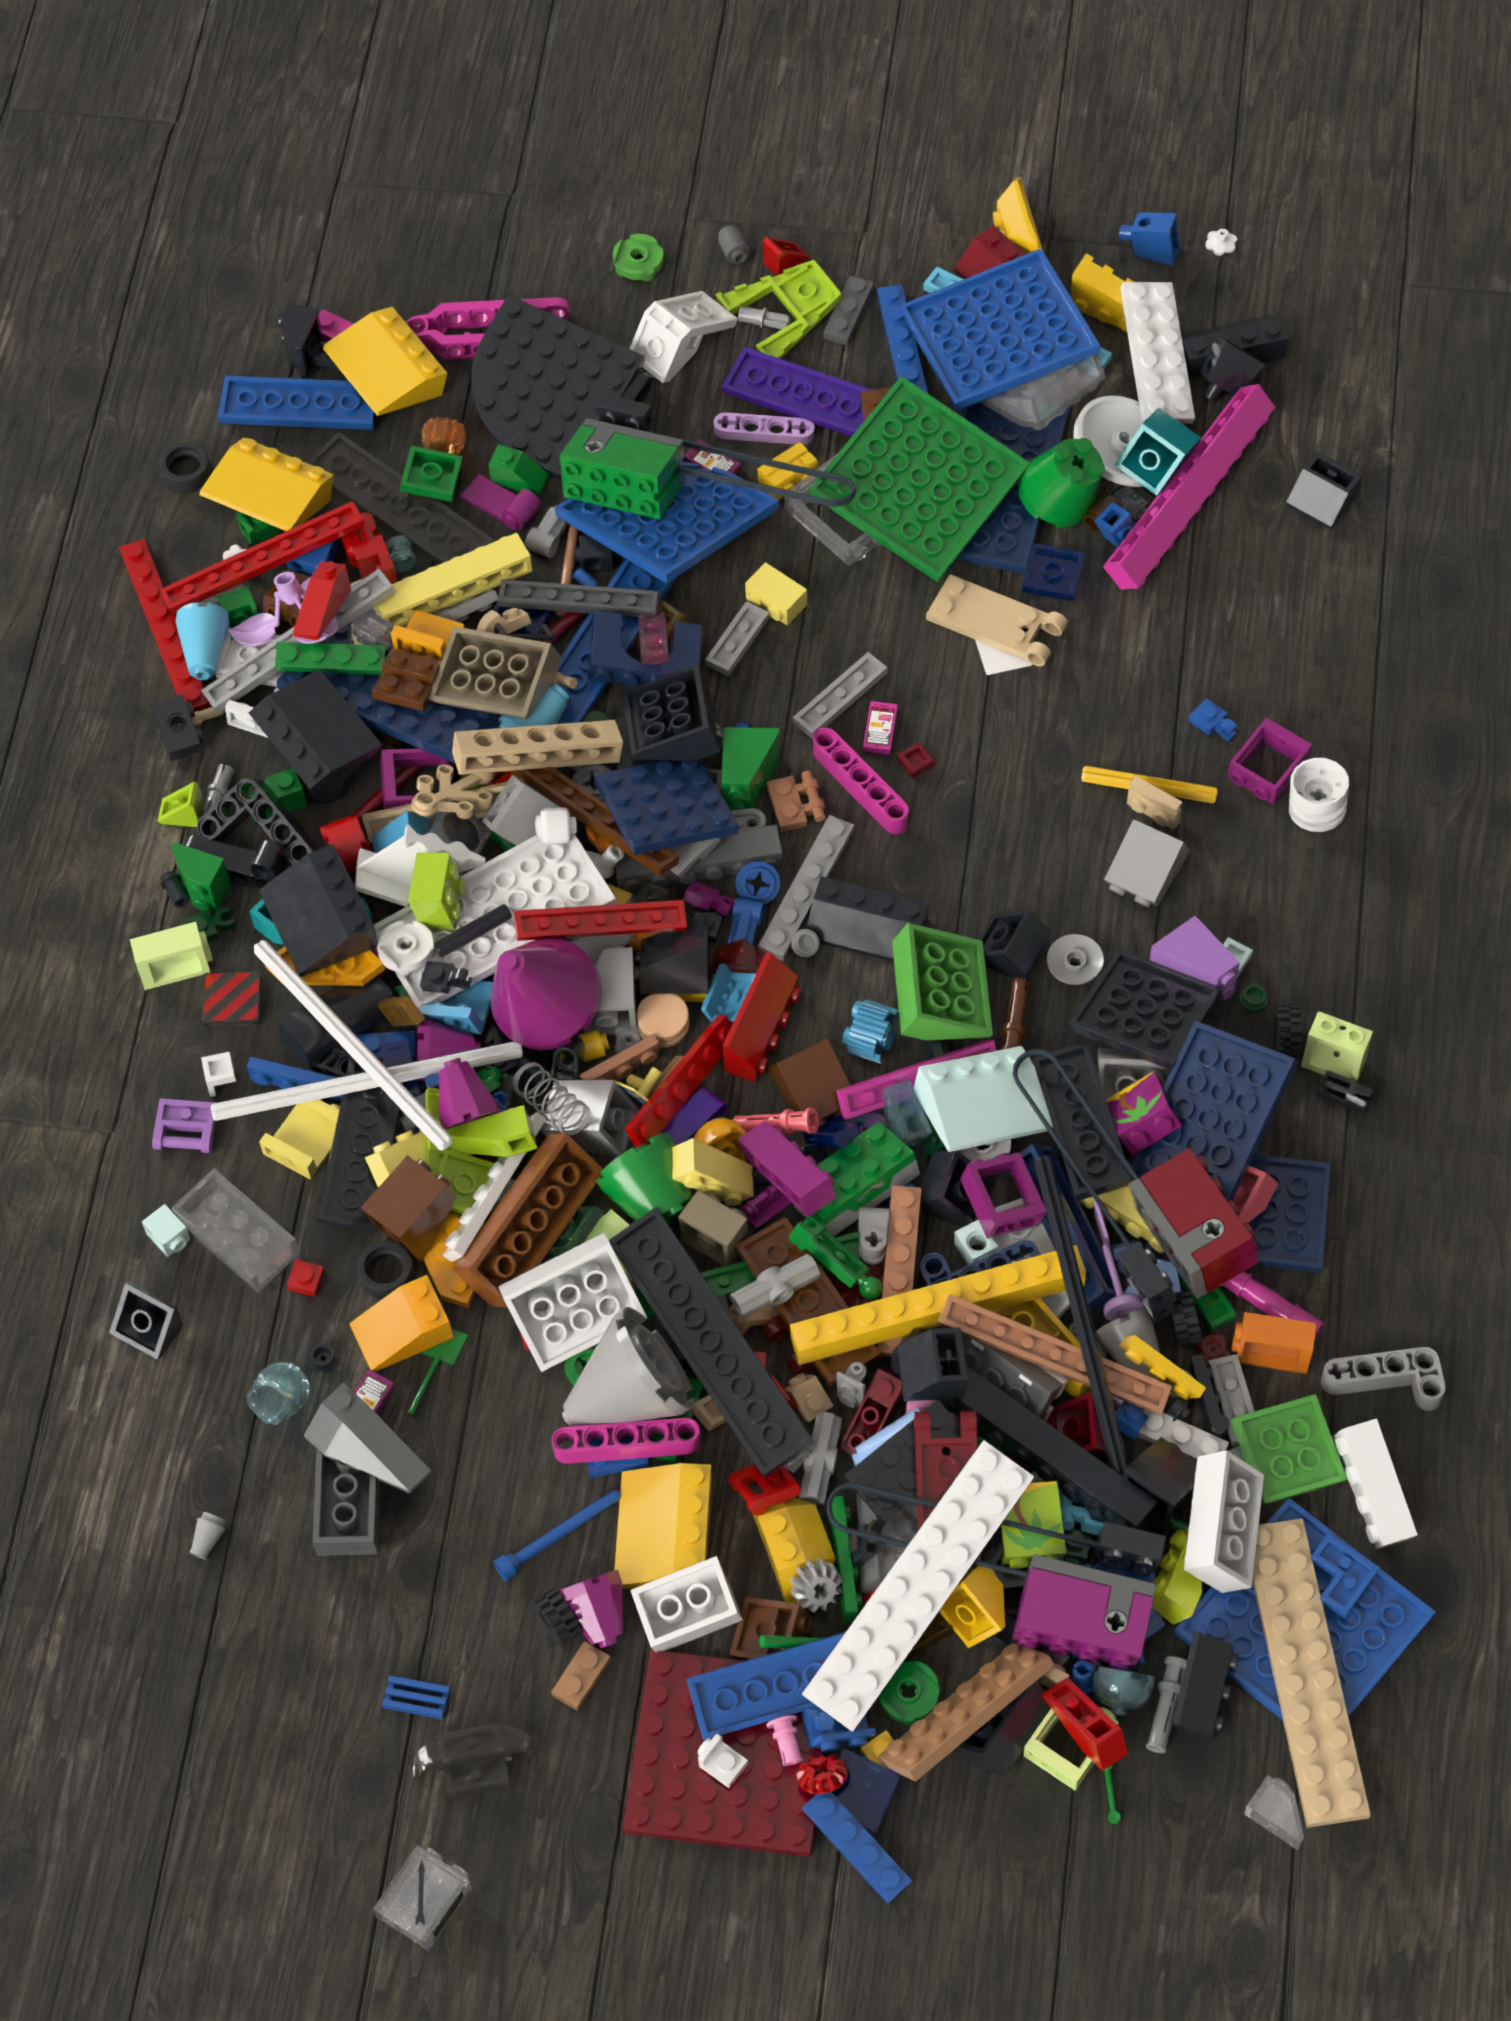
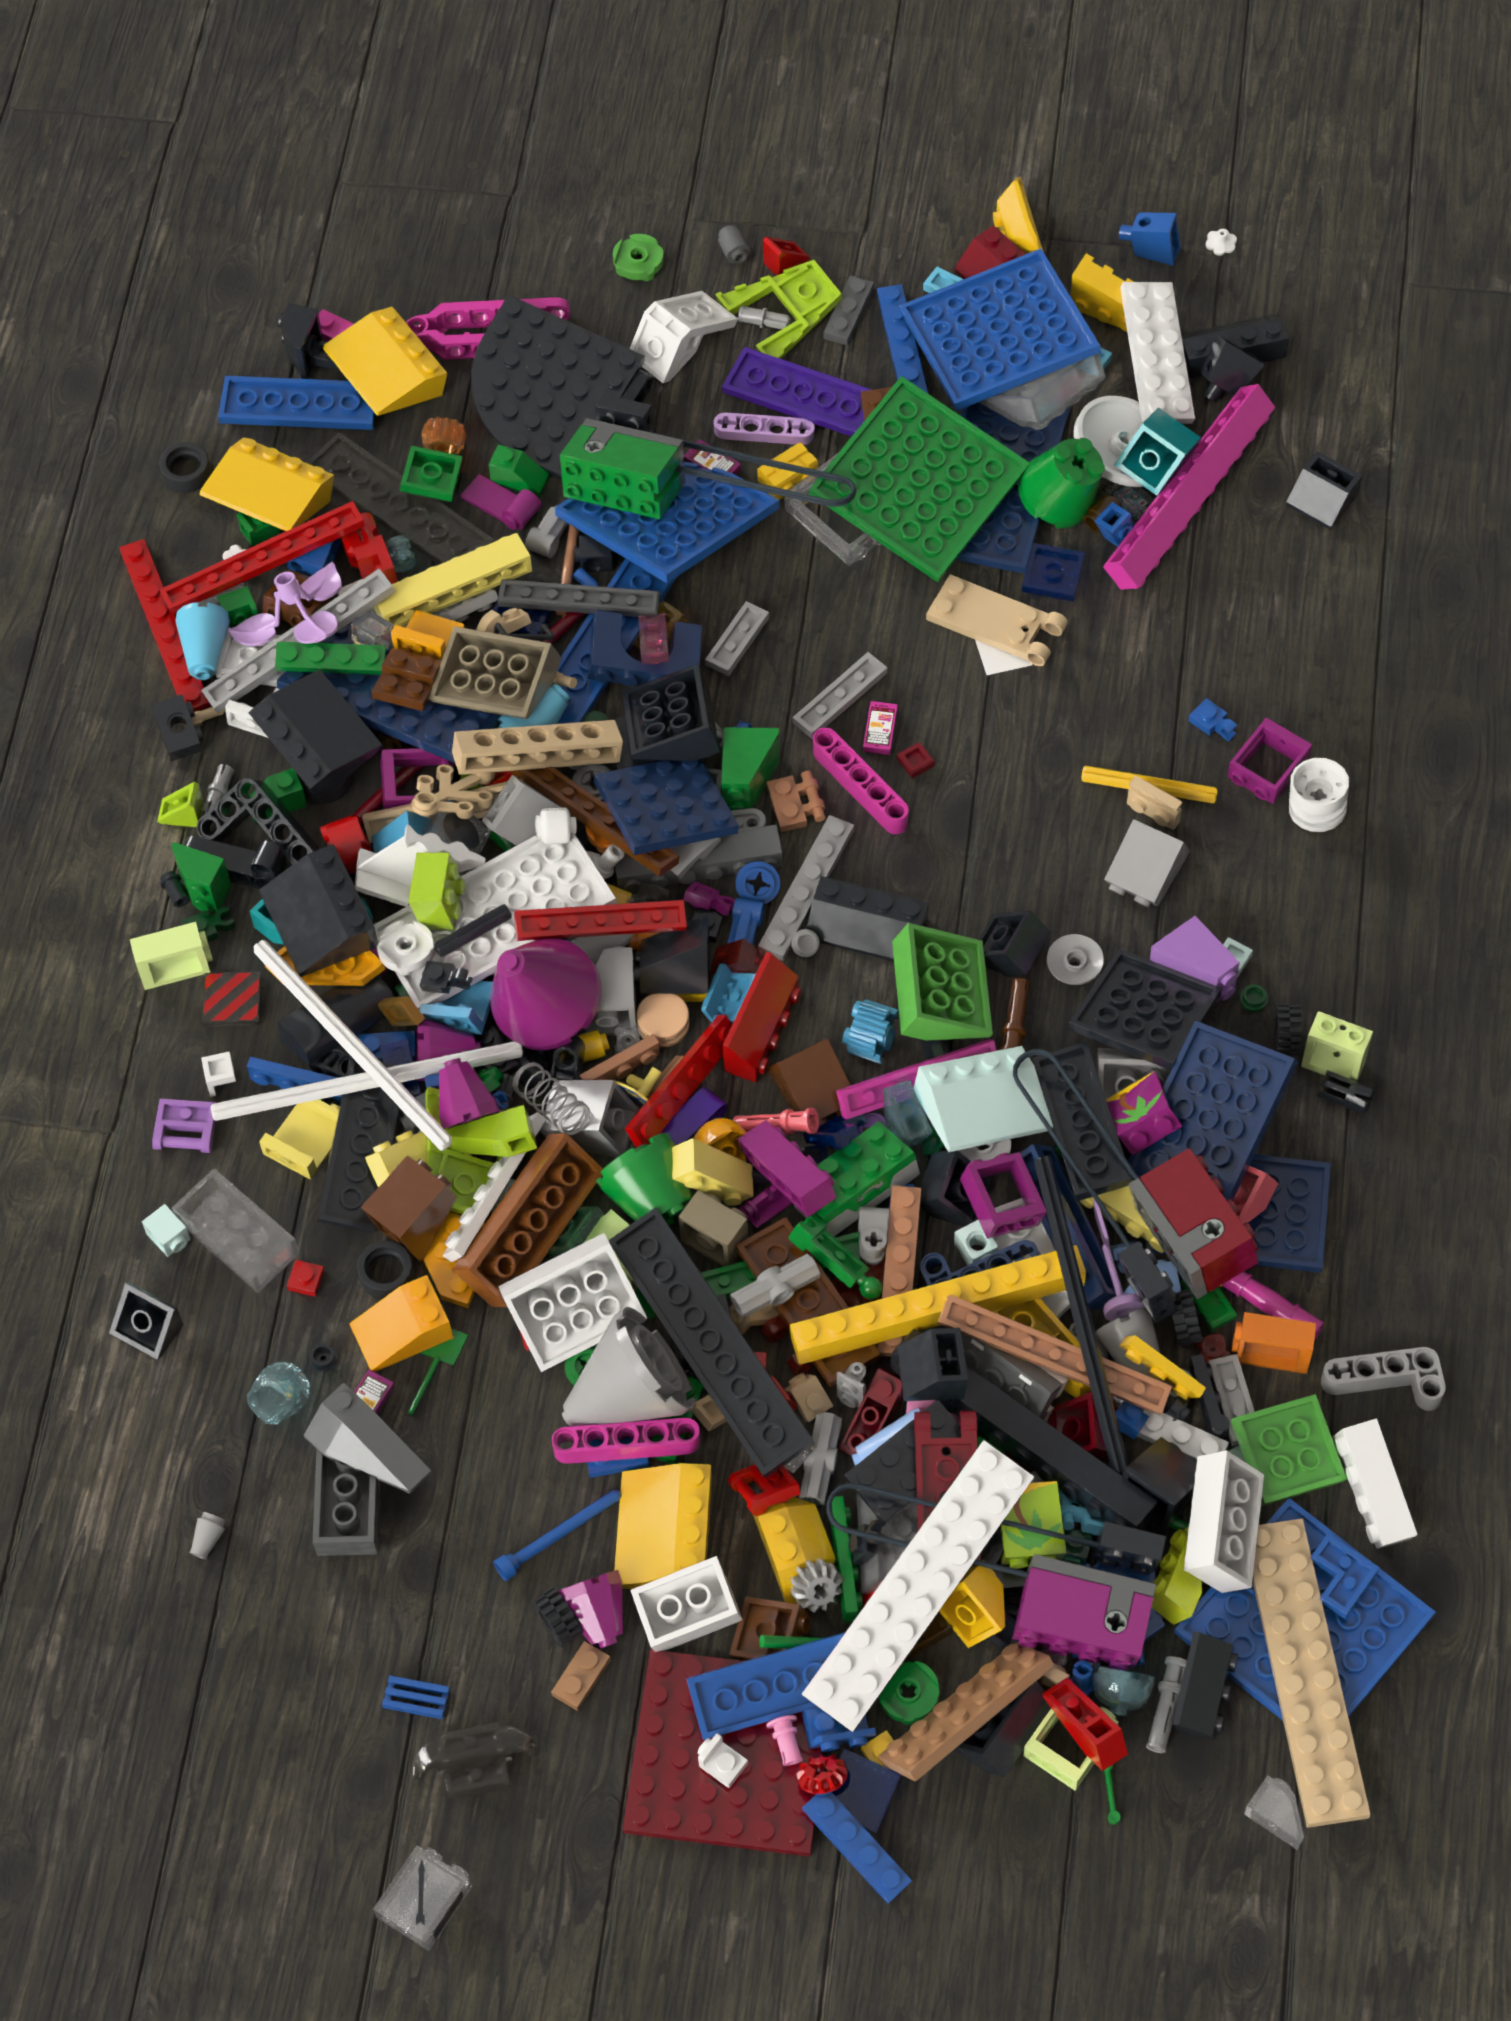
red slope [293,561,351,640] -> none
light yellow brick [745,562,807,625] -> none

